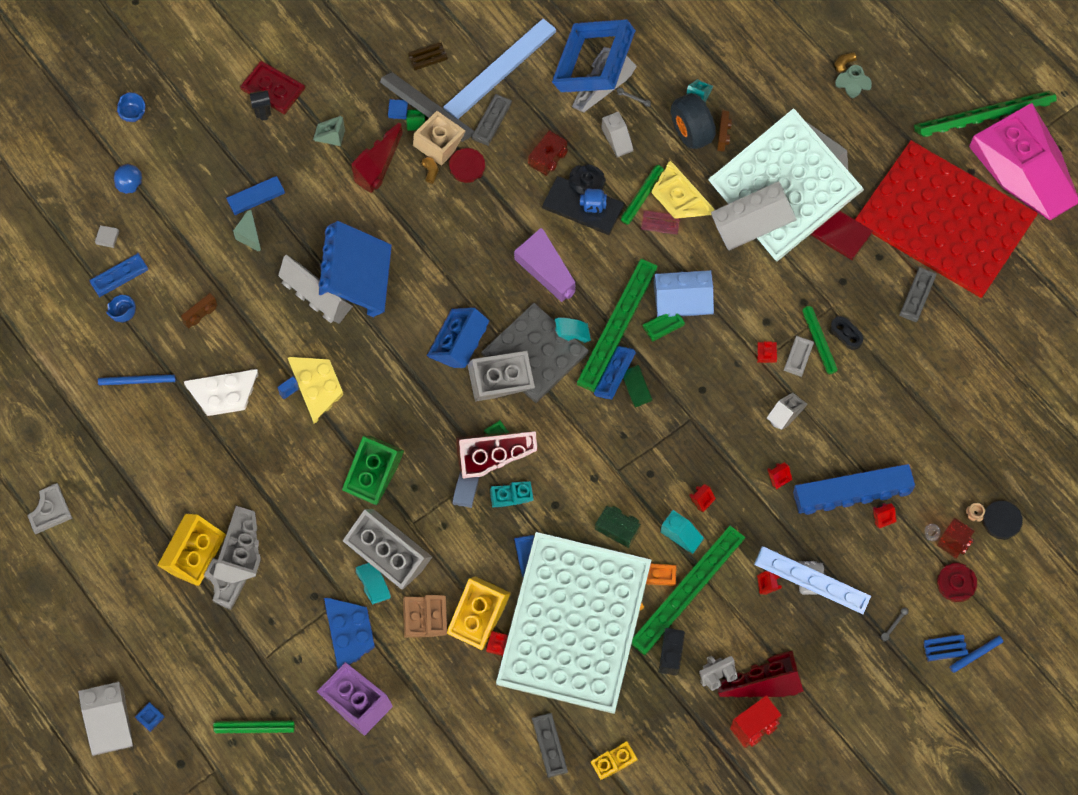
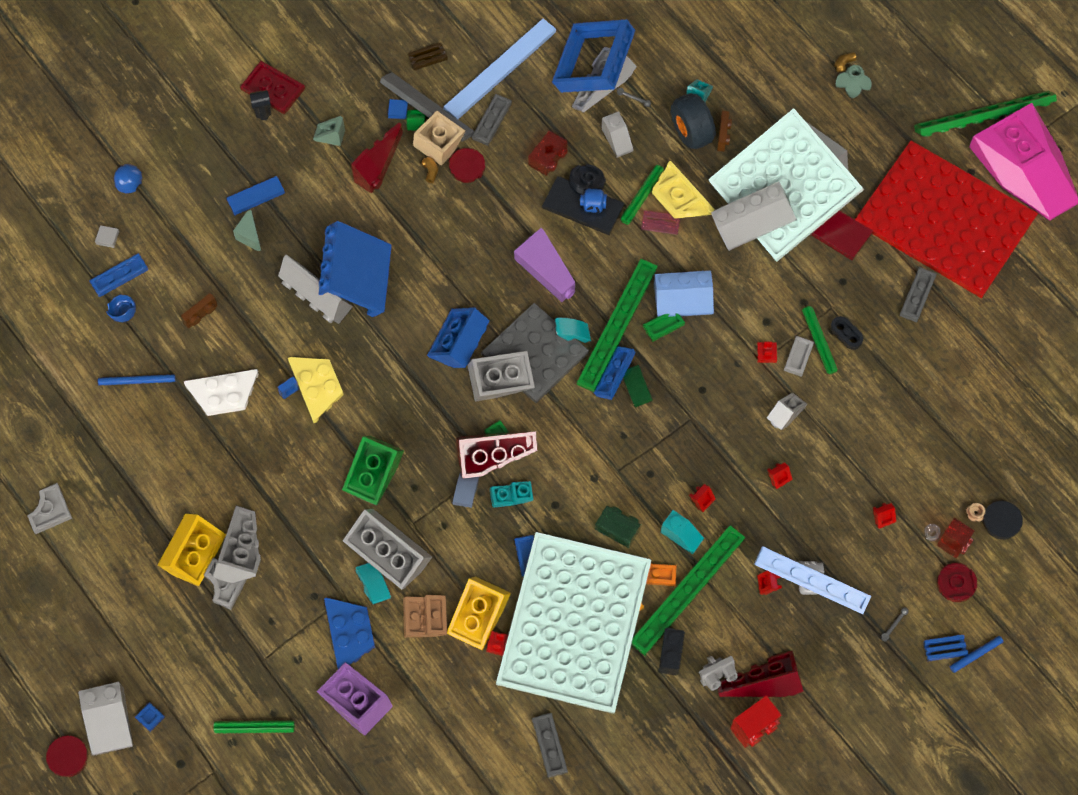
blue hair [117,92,145,122] -> none
yellow slope [591,742,638,780] -> none
blue brick [793,464,915,515] -> none
none -> dark red tile [46,736,88,777]

